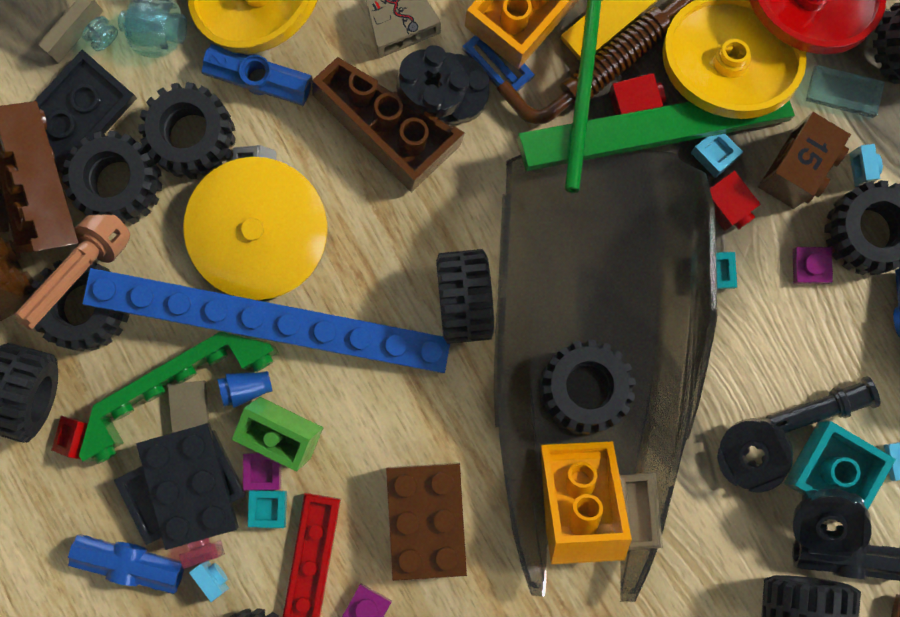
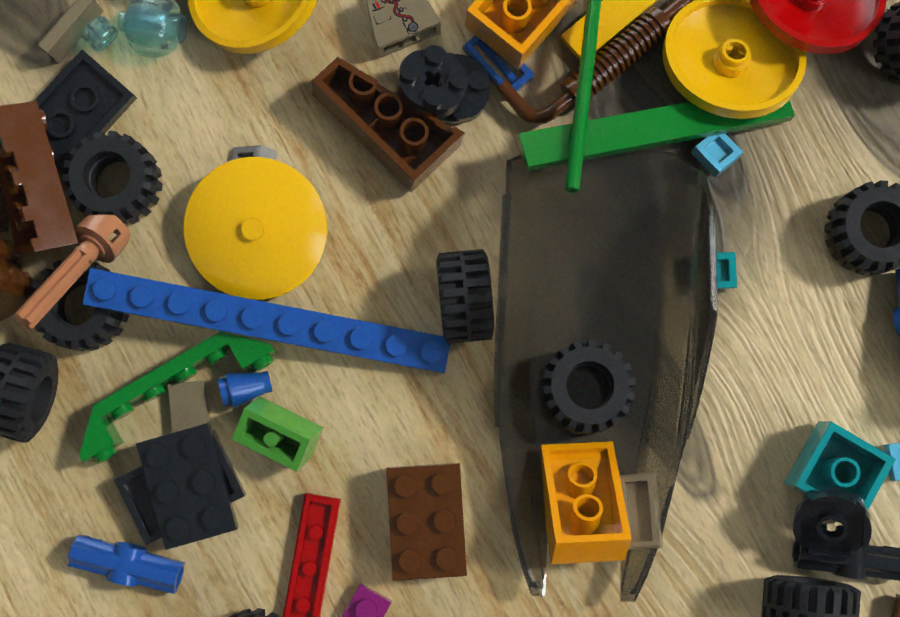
red plate [51,415,88,460] -> none
black tyre [138,82,236,179] -> none
clear pink plate [179,538,225,569] -> none
medium azure plate [189,560,229,602] -> none
blue piece [201,44,313,106] -> none
magenta plate [243,453,281,490] -> none
teal plate [248,490,287,528] -> none
red brick [608,73,666,116] -> none
red brick [700,170,761,231] -> none
black plate [717,418,793,493] -> none
reddish brown brick [758,112,851,209] -> none
black pin [766,376,881,433] -> none
magenta plate [793,247,833,284] -> none
clear light blue tile [806,65,885,118] -> none
medium azure plate [849,144,883,187] -> none

